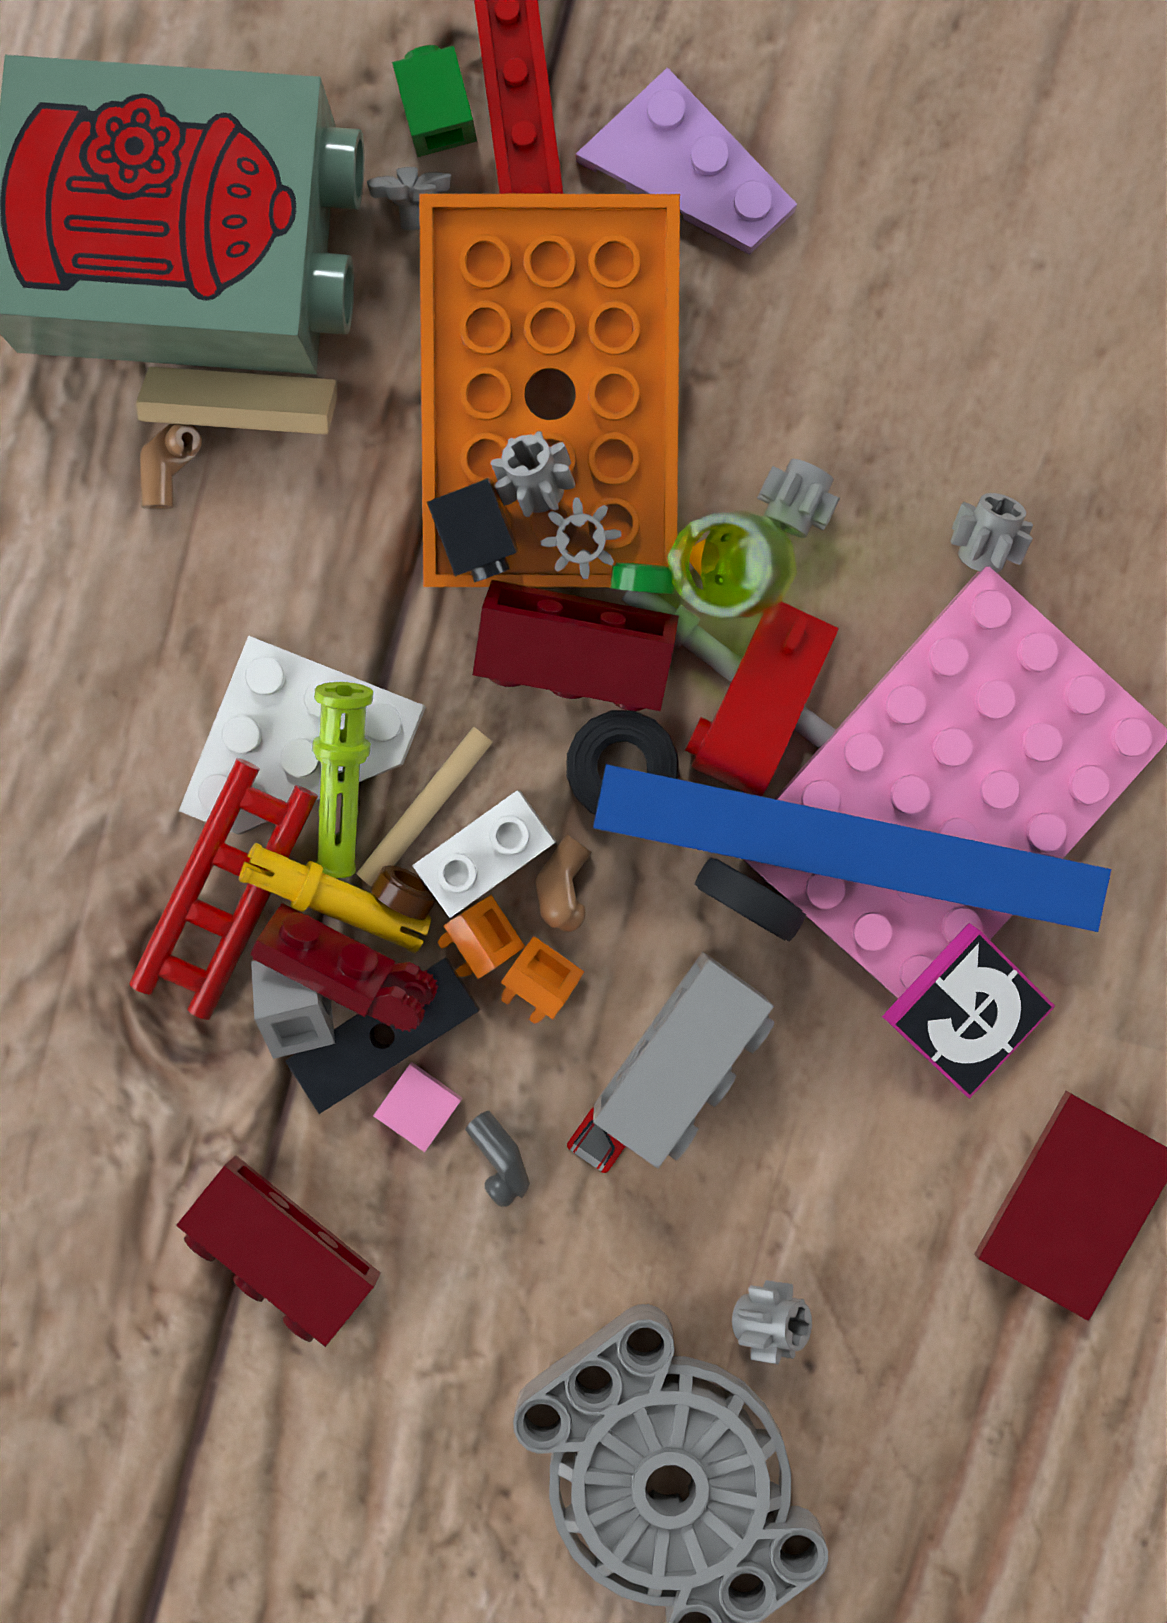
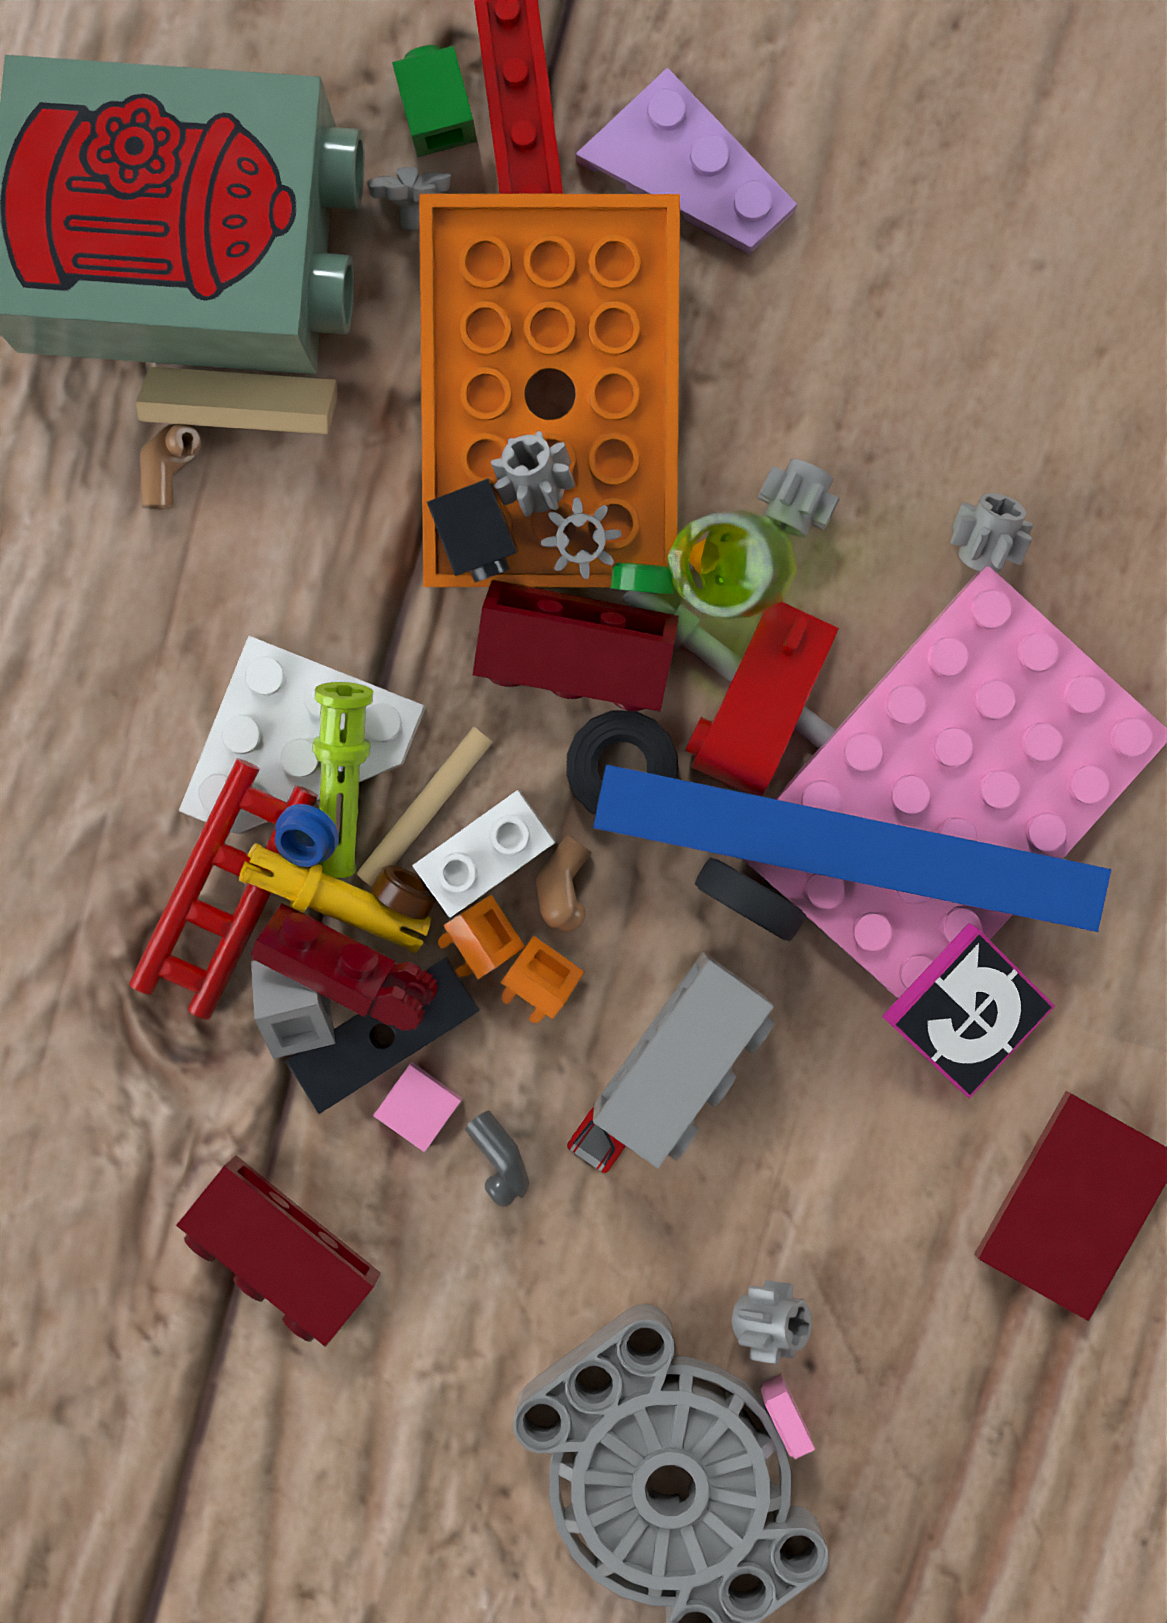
none -> blue plate [275,804,339,867]
none -> bright pink tile [760,1374,815,1459]

